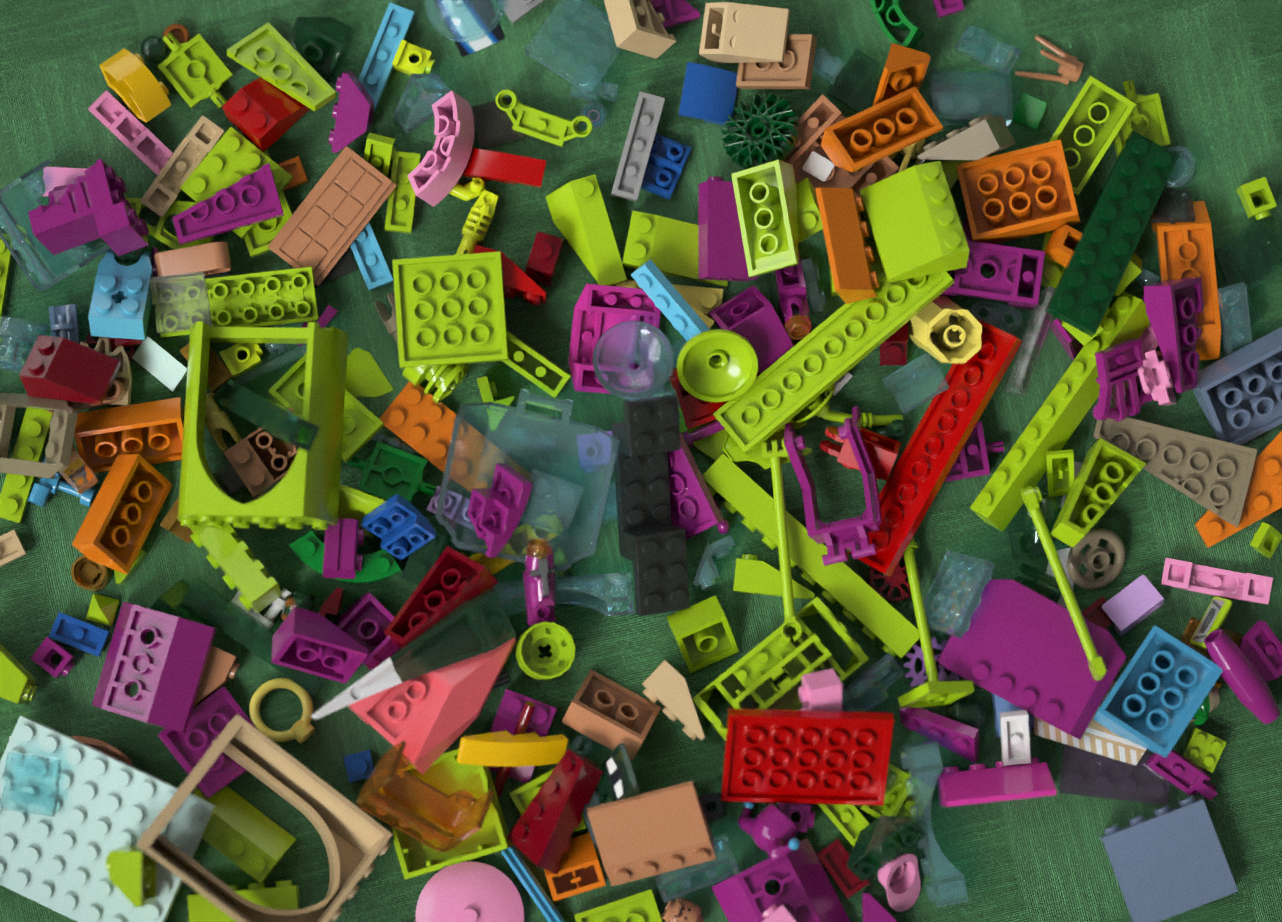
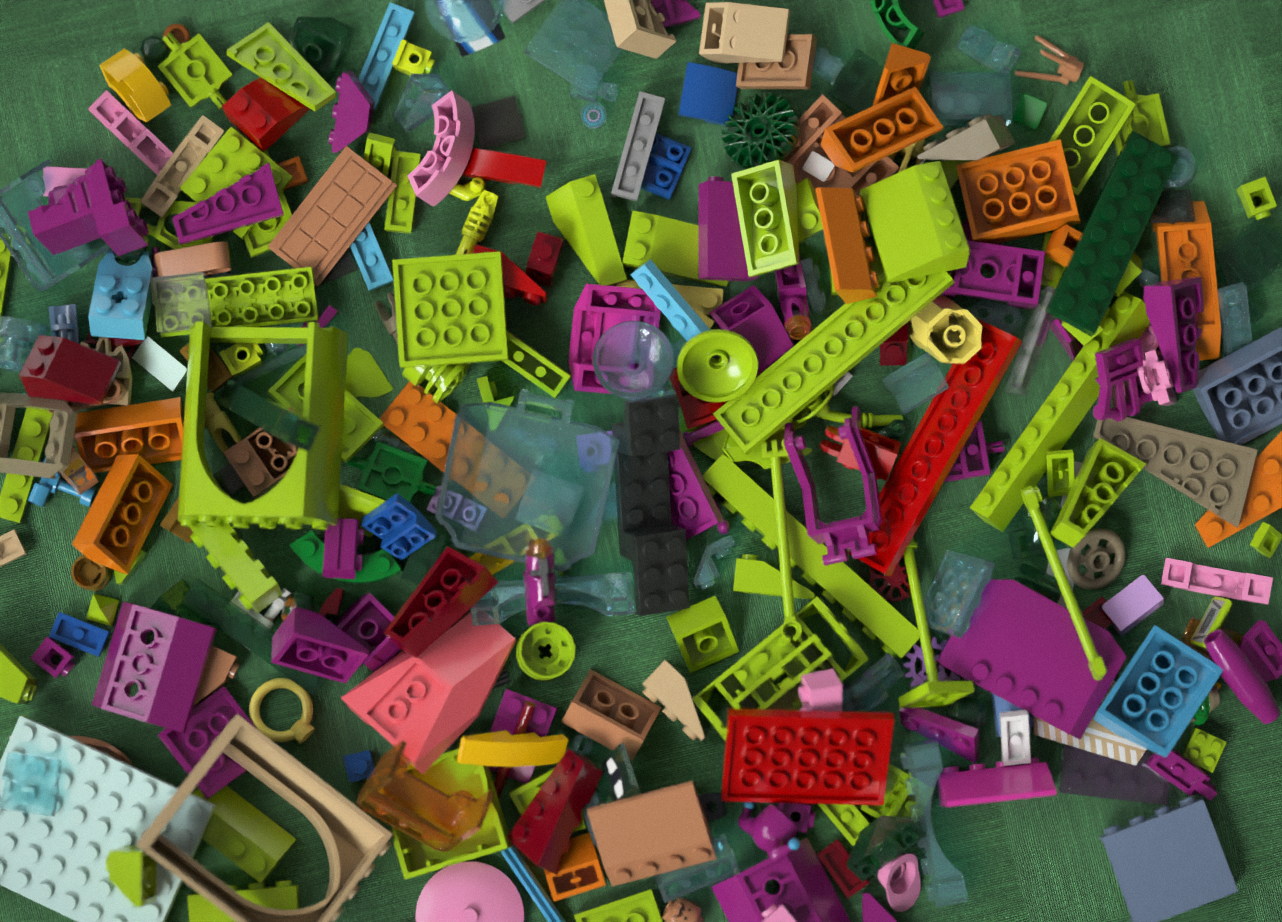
clear green plate [312,588,516,719] -> none
magenta slope [467,463,532,558] -> none
lime plate [495,89,593,147] -> none

